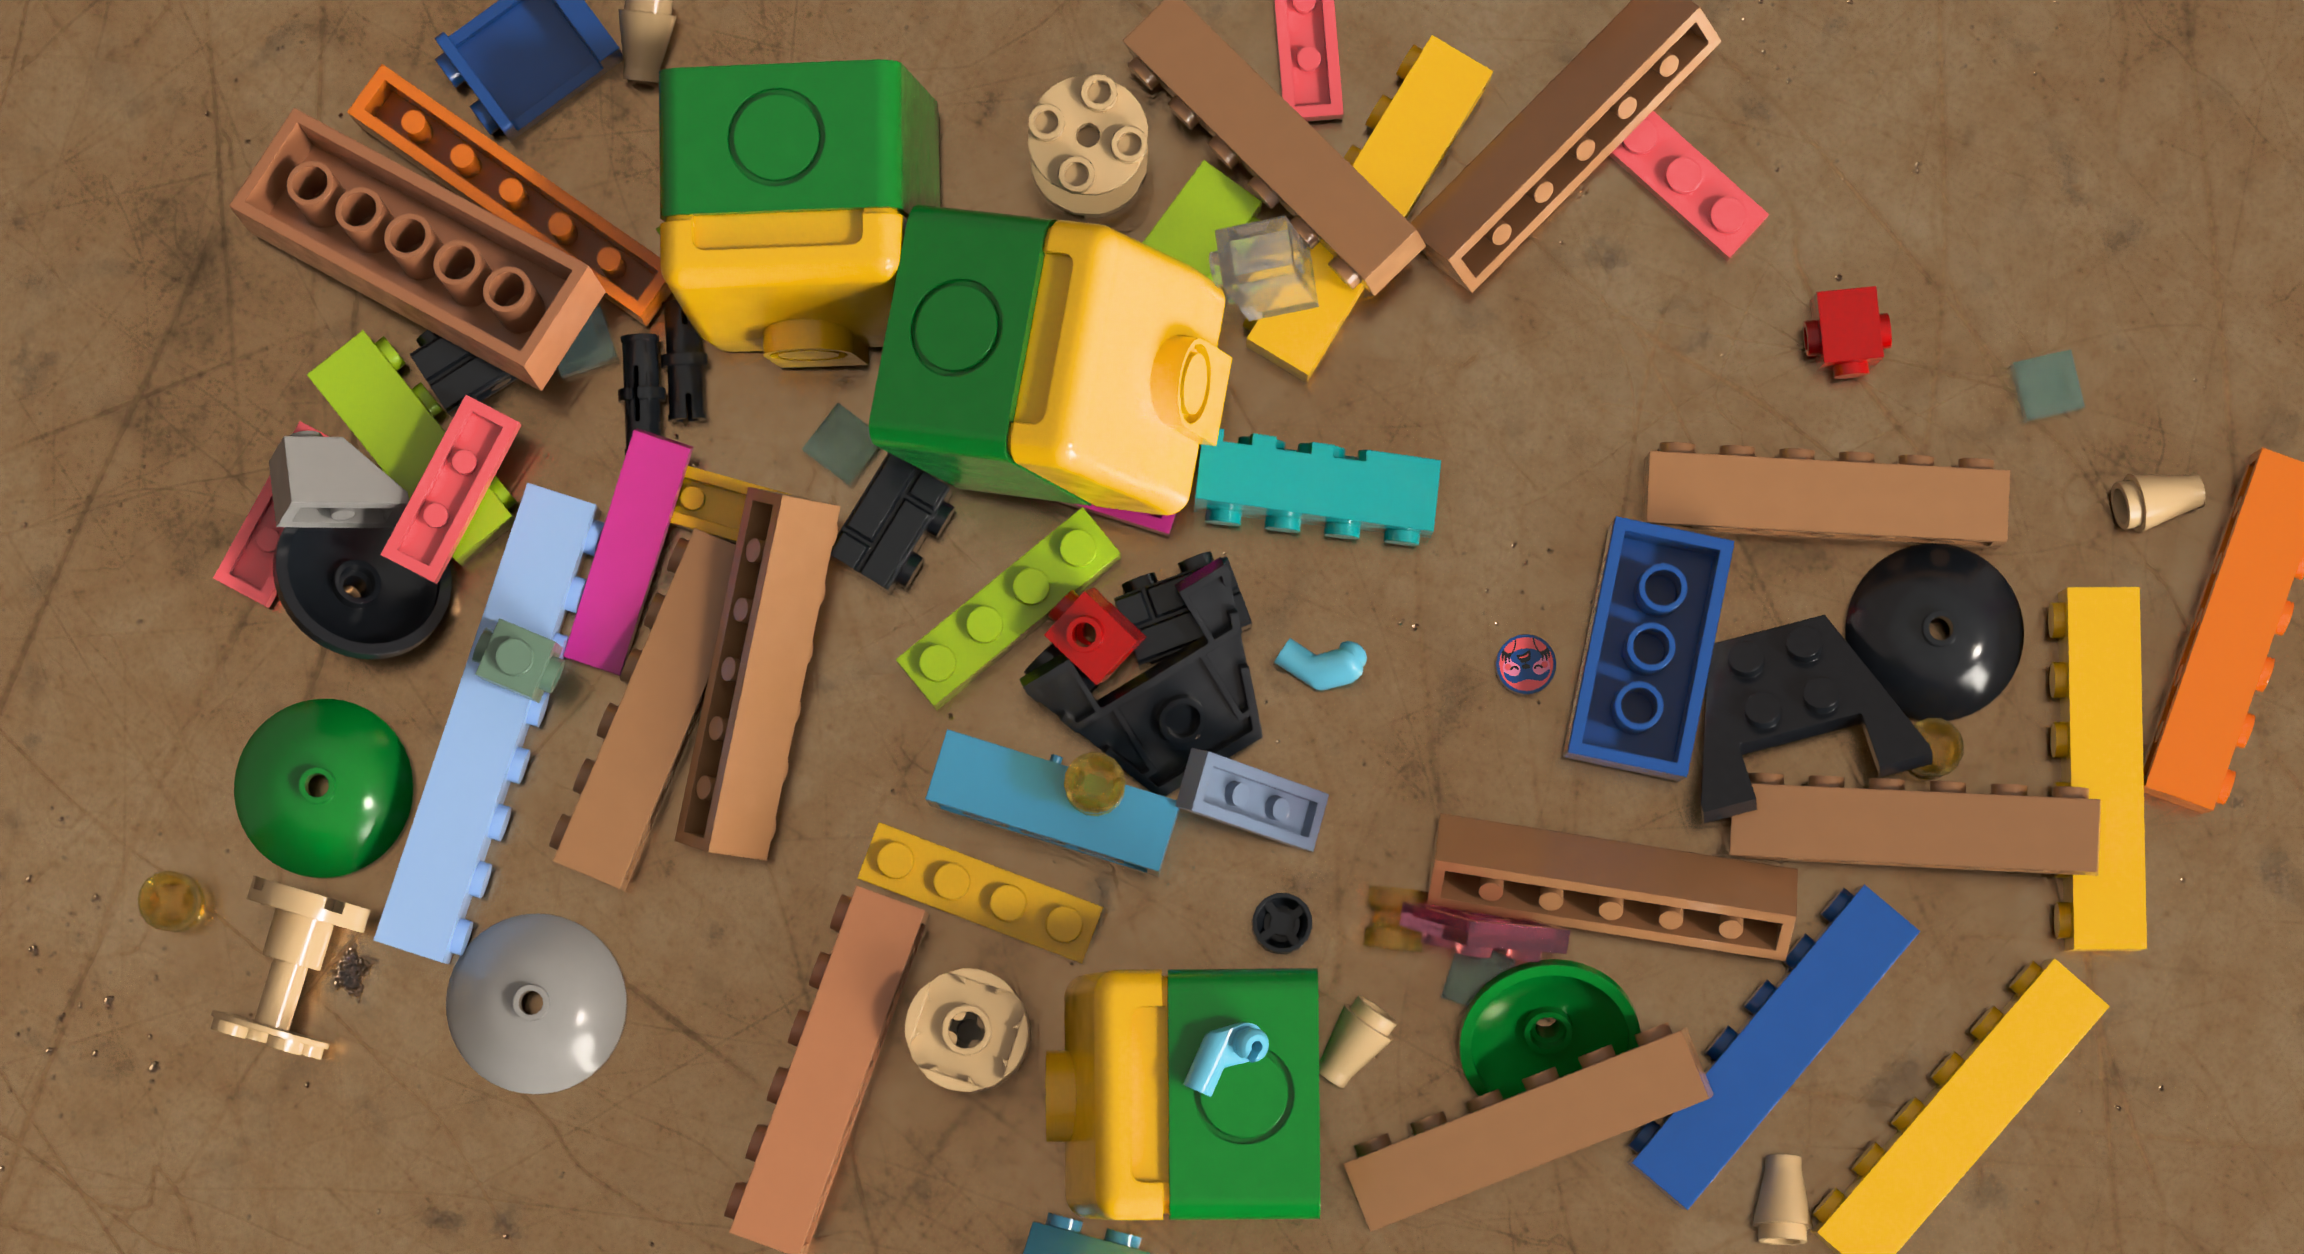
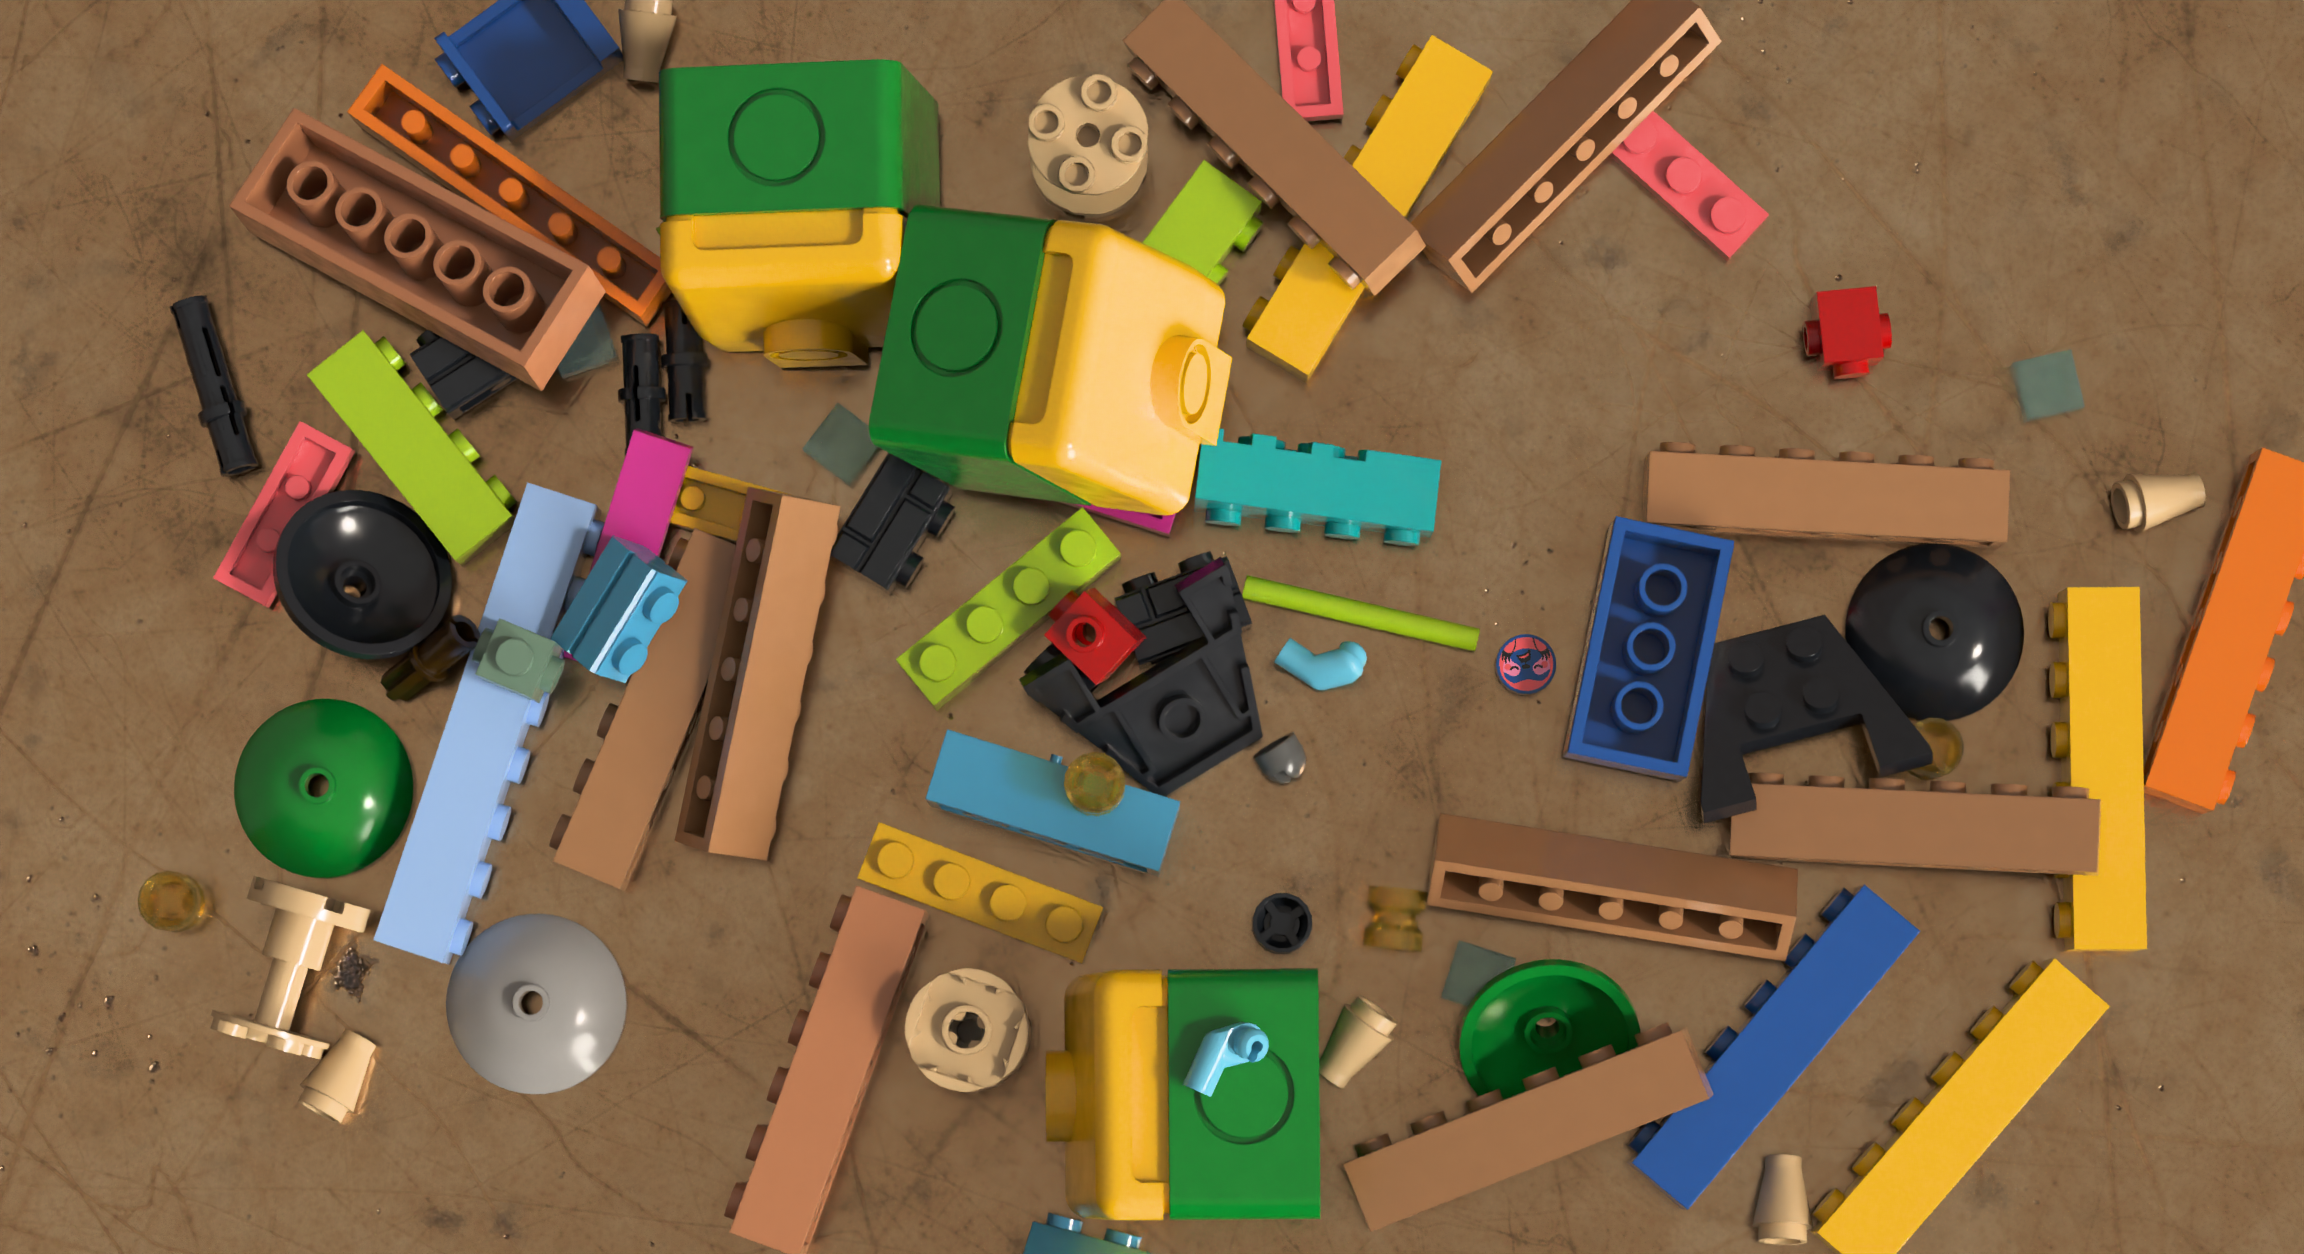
light grey slope [269,431,409,528] -> none
coral plate [380,395,522,584] -> none
sand blue plate [1175,748,1329,852] -> none
clear brick [1209,215,1319,321] -> none
clear pink plate [1399,902,1570,962] -> none
none -> black pin [169,295,259,477]
none -> tan cone [298,1029,376,1124]
none -> dark brown axle [381,614,480,701]
none -> dark azure brick [551,535,688,683]
none -> lime bar [1242,575,1480,652]
none -> dark grey hinge [1253,732,1306,784]

